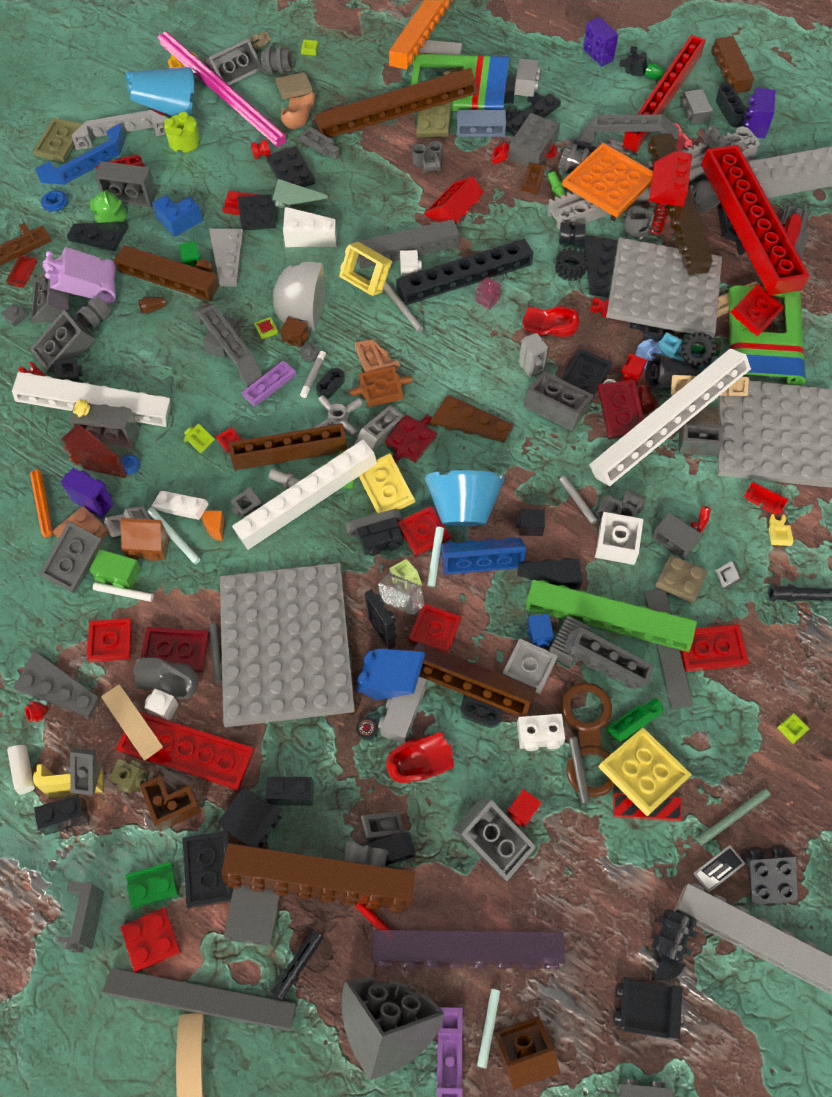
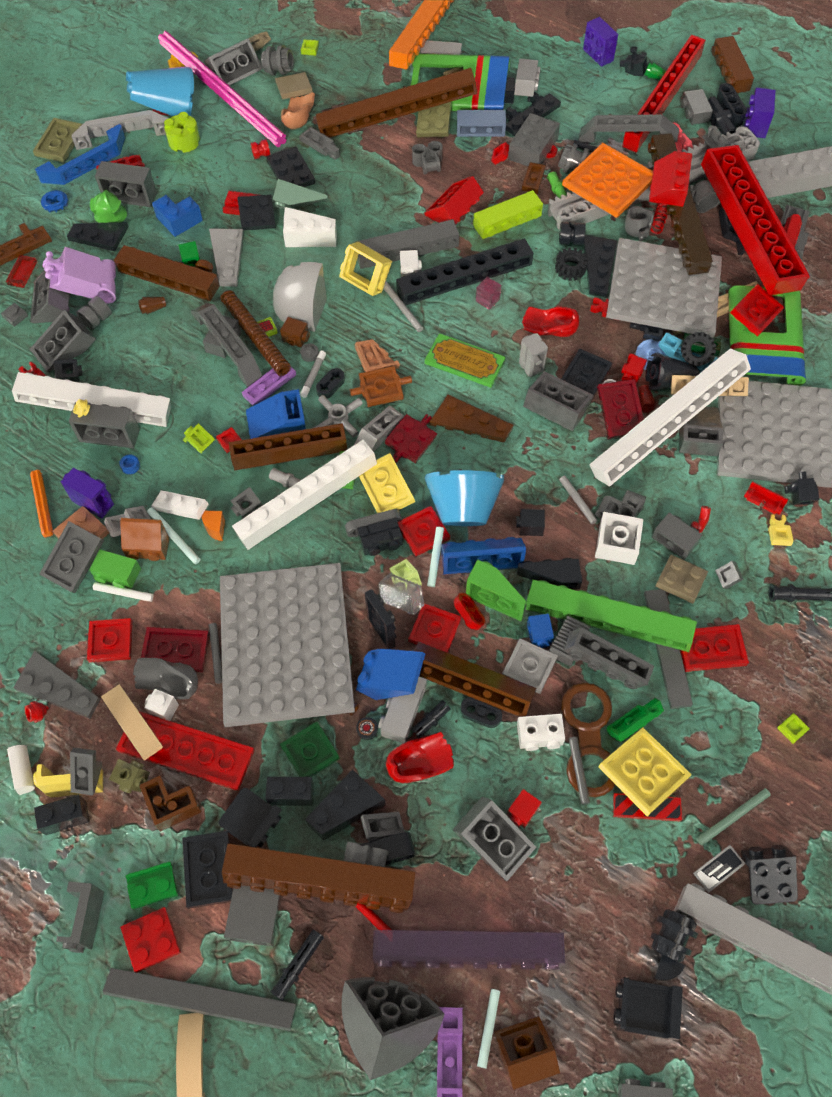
clear red slope [61,424,127,478] -> none
none -> reddish brown piece [220,290,291,376]
none -> blue slope [246,389,306,439]
none -> dark green plate [280,722,340,777]
none -> black wedge [305,769,386,840]
none -> black pin [411,700,451,738]
none -> tile [425,333,506,388]
none -> red plate [453,593,486,630]
none -> bright green slope [466,560,526,621]
none -> lime brick [473,190,543,239]
none -> black piece [708,96,736,136]
none -> black piece [784,471,820,505]

